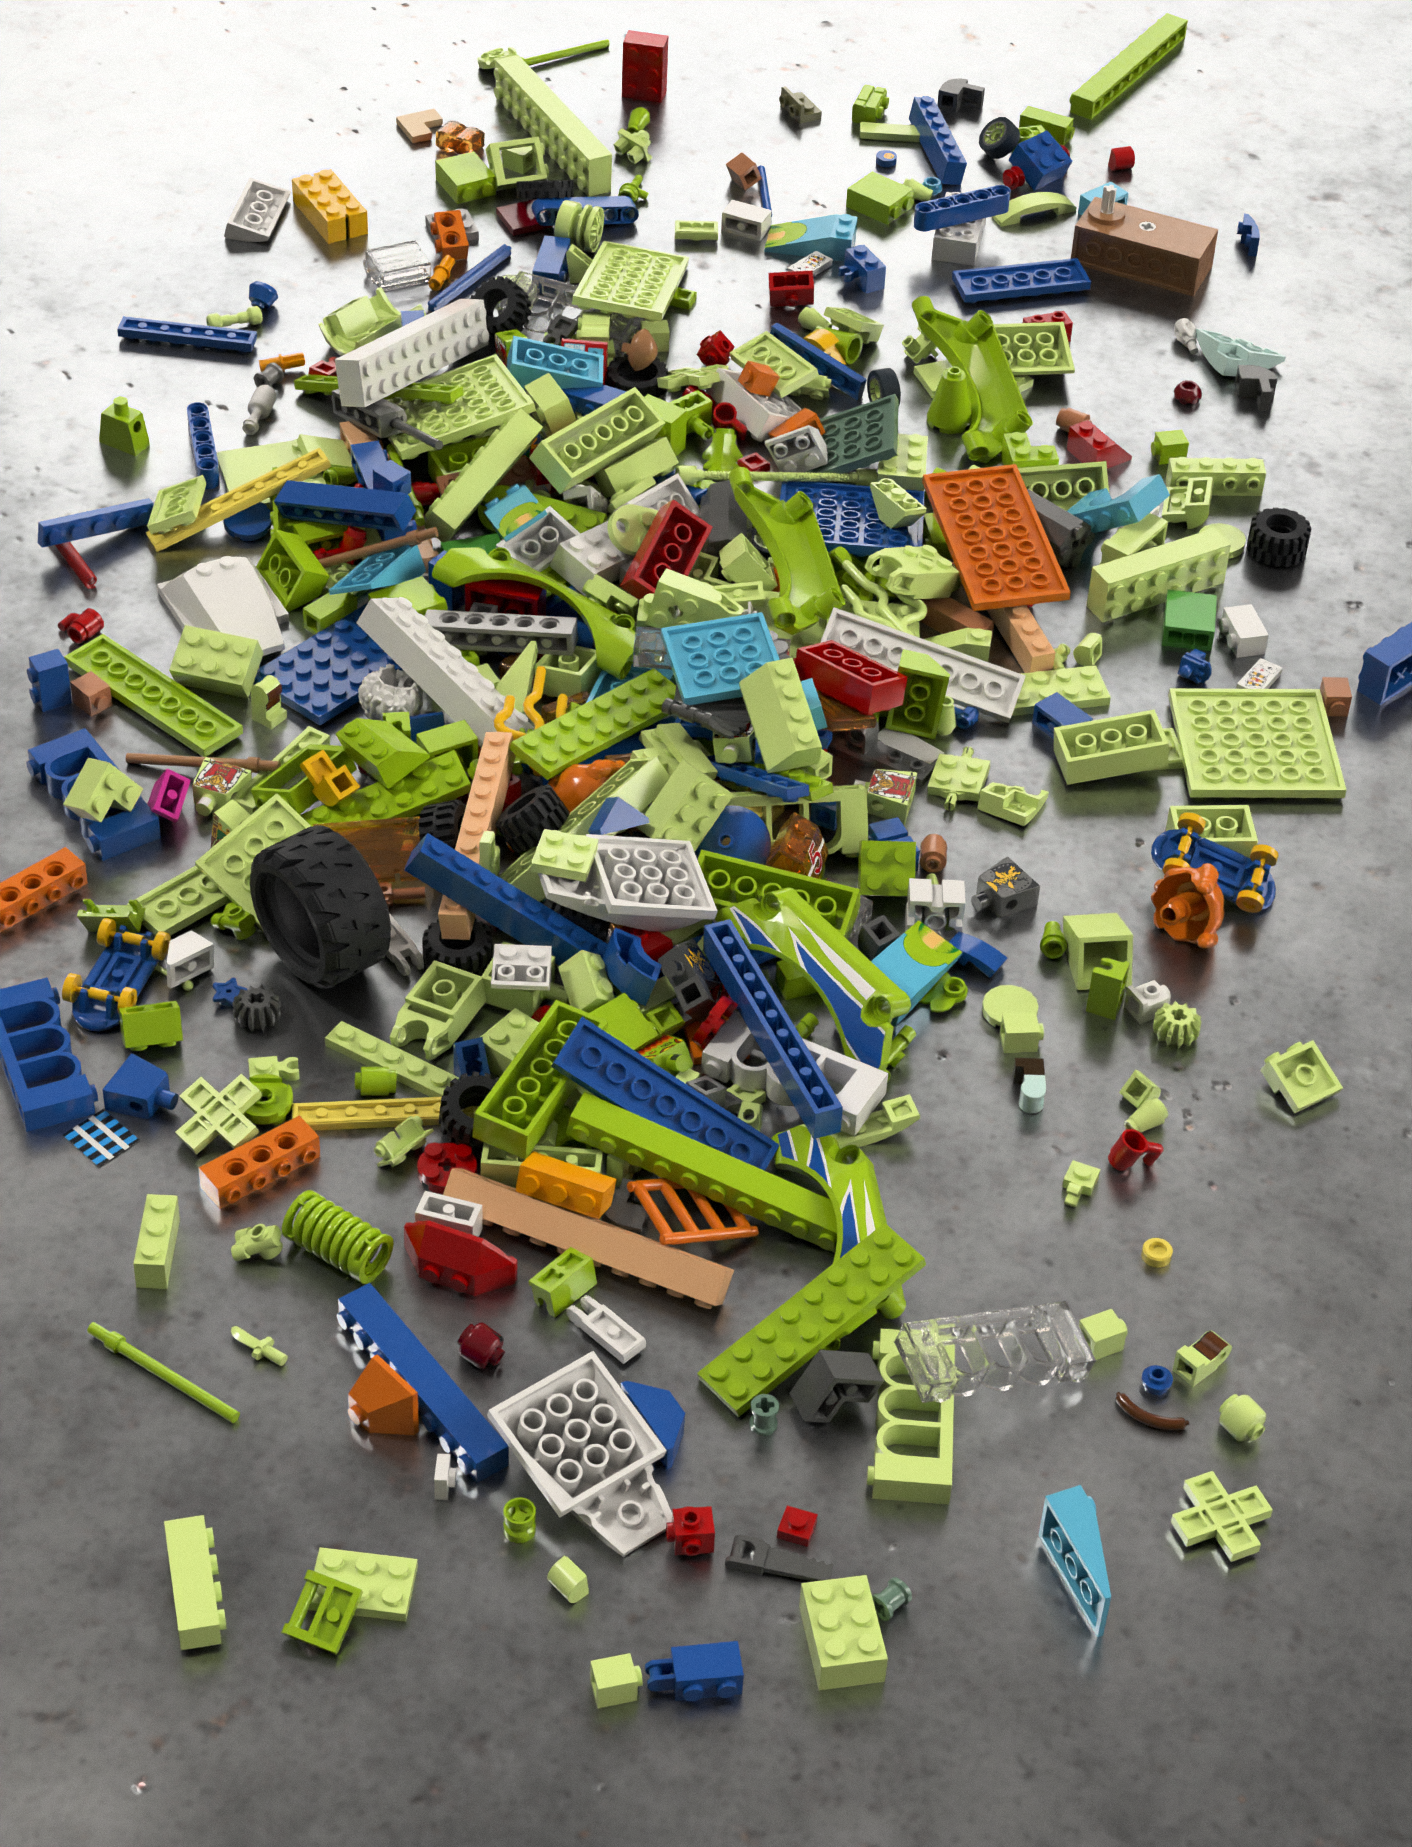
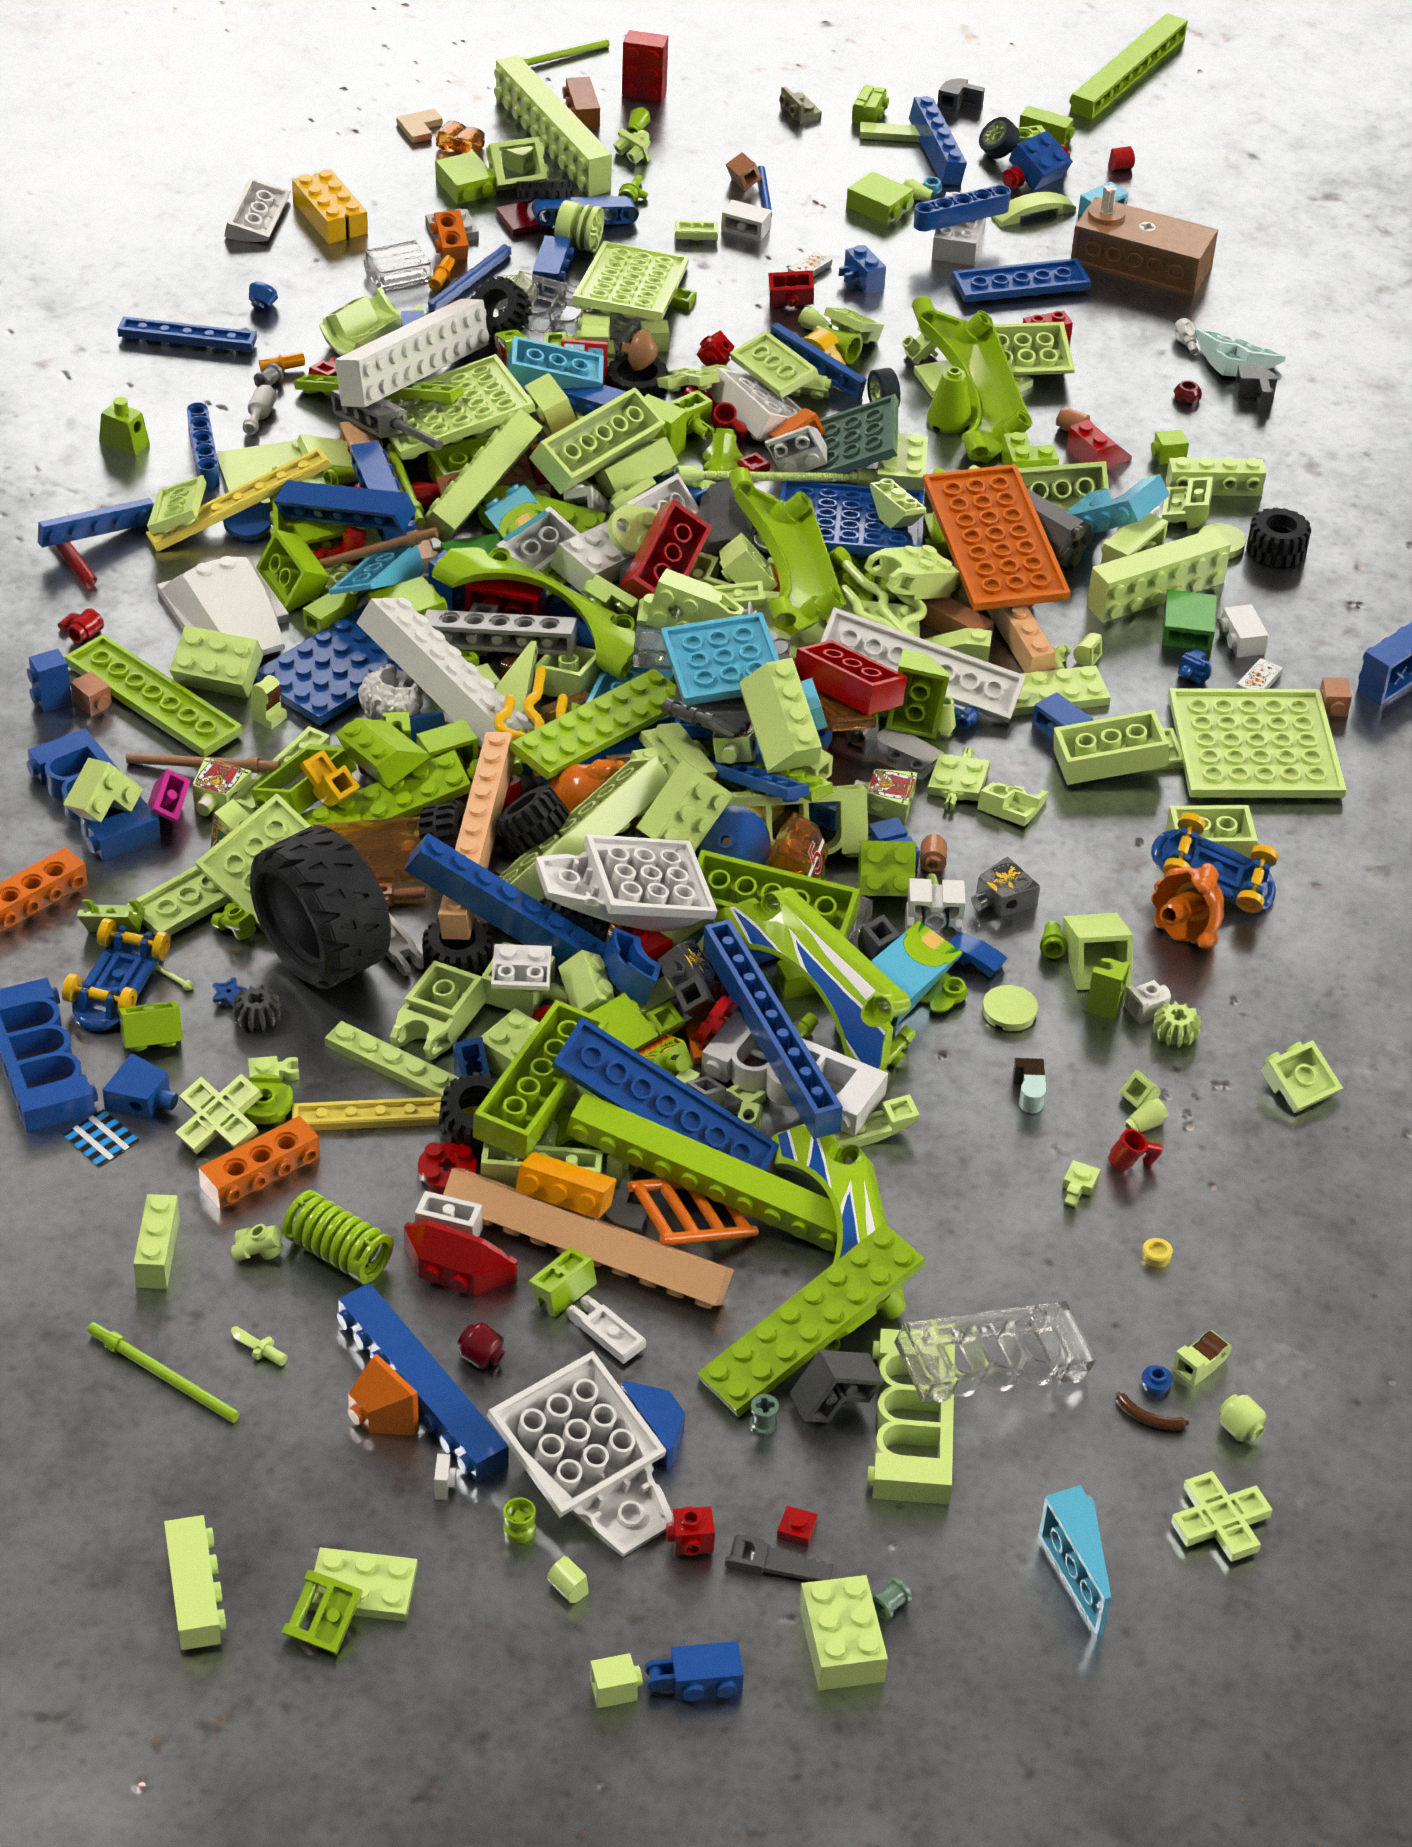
white slope [167,930,214,988] -> none
yellowish green piece [206,306,263,327] -> none
lime brick [354,1067,396,1096] -> none
blue brick [373,460,411,494] -> none
yellowish green hinge [374,1115,434,1167] -> none
yellowish green tile [477,47,517,69] -> none
yellowish green tile [479,831,500,876] -> none
yellowish green plate [531,829,599,882] -> none
dark grey plate [543,314,578,346] -> none
yellowish green slope [566,243,593,283] -> none
slope [588,797,650,835] -> none
orange brick [738,361,780,397] -> none
medium azure slope [764,214,858,262] -> none
tile [876,150,897,168] -> none
yellowish green brick [1000,1012,1044,1053] -> none
yellowish green brick [1076,1309,1128,1362] -> none
blue slope [1237,213,1260,257] -> none
none -> brick [562,76,600,127]

